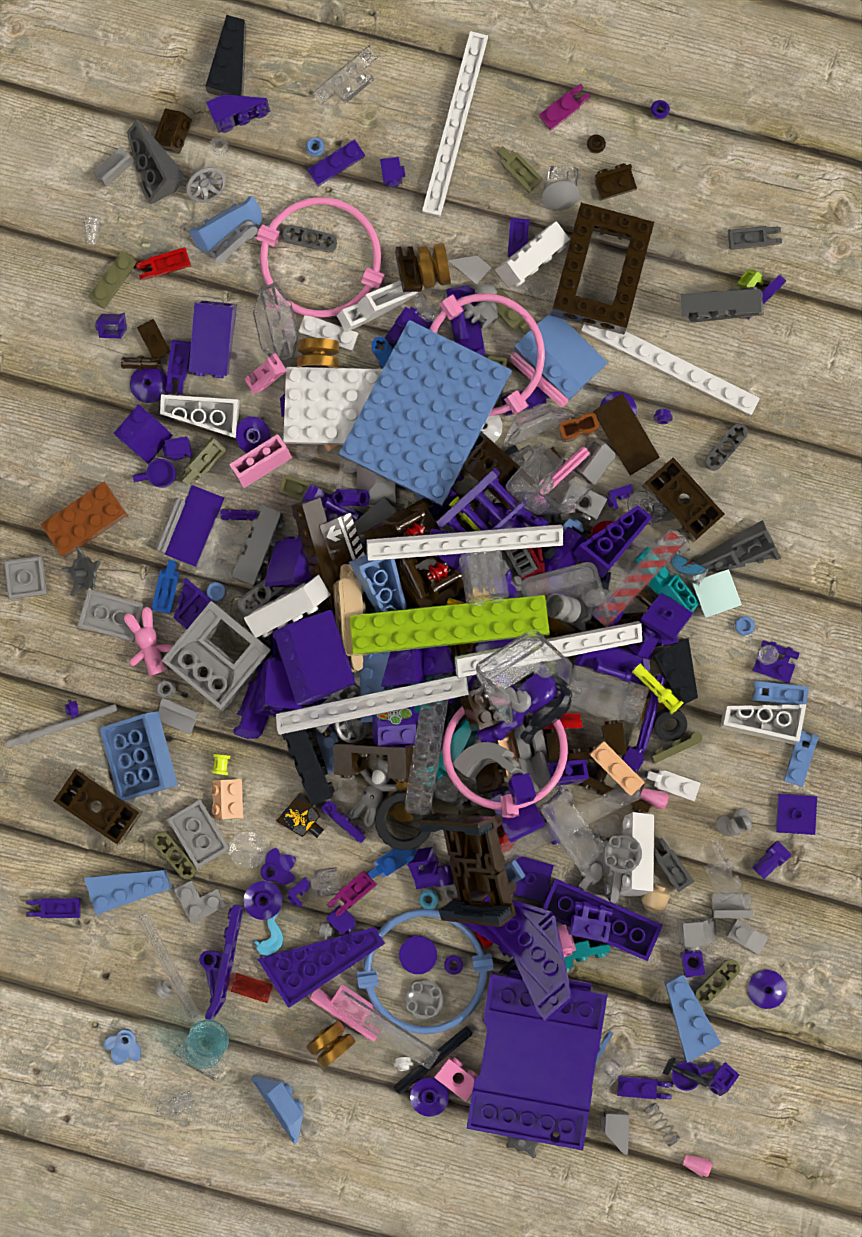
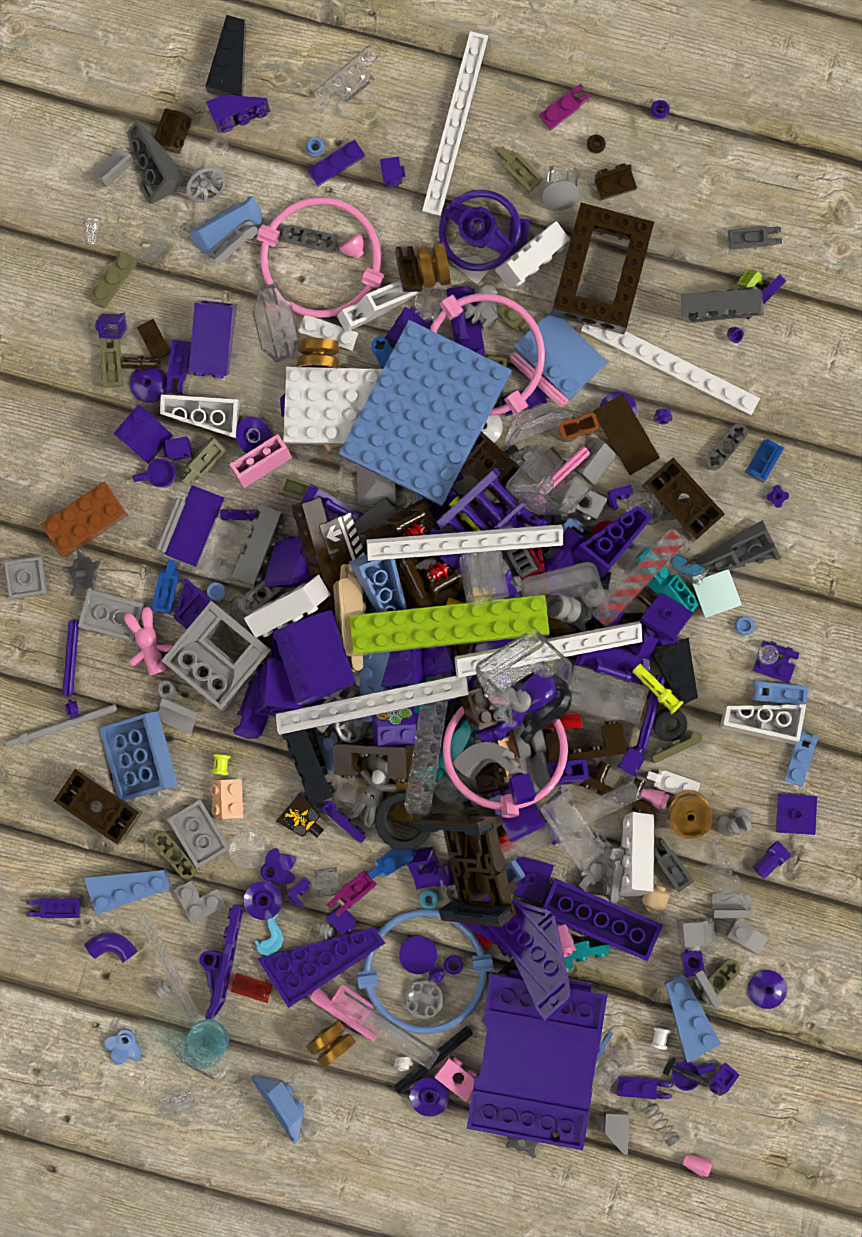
red hinge [136,247,192,280] -> none
bright pink hinge [245,353,287,394] -> none
dark purple piece [332,488,370,507] -> none
dark purple plate [569,901,613,942] -> none
light nougat plate [590,740,645,796] -> none
light grey dish [604,835,642,873] -> none
none -> dark purple axle [62,620,79,696]
none -> dark purple cylinder [84,932,138,963]
none -> olive plate [100,338,123,388]
none -> bright pink brick [339,233,364,259]
none -> dark purple piece [427,966,446,983]
none -> dark purple piece [439,190,521,271]
none -> white bush [650,1027,671,1050]
none -> pearl gold wheel [668,790,713,839]
none -> light grey plate [693,969,722,1008]
none -> dark purple hinge [727,327,744,343]
none -> blue hinge [745,439,784,483]
none -> dark purple plate [766,485,789,508]

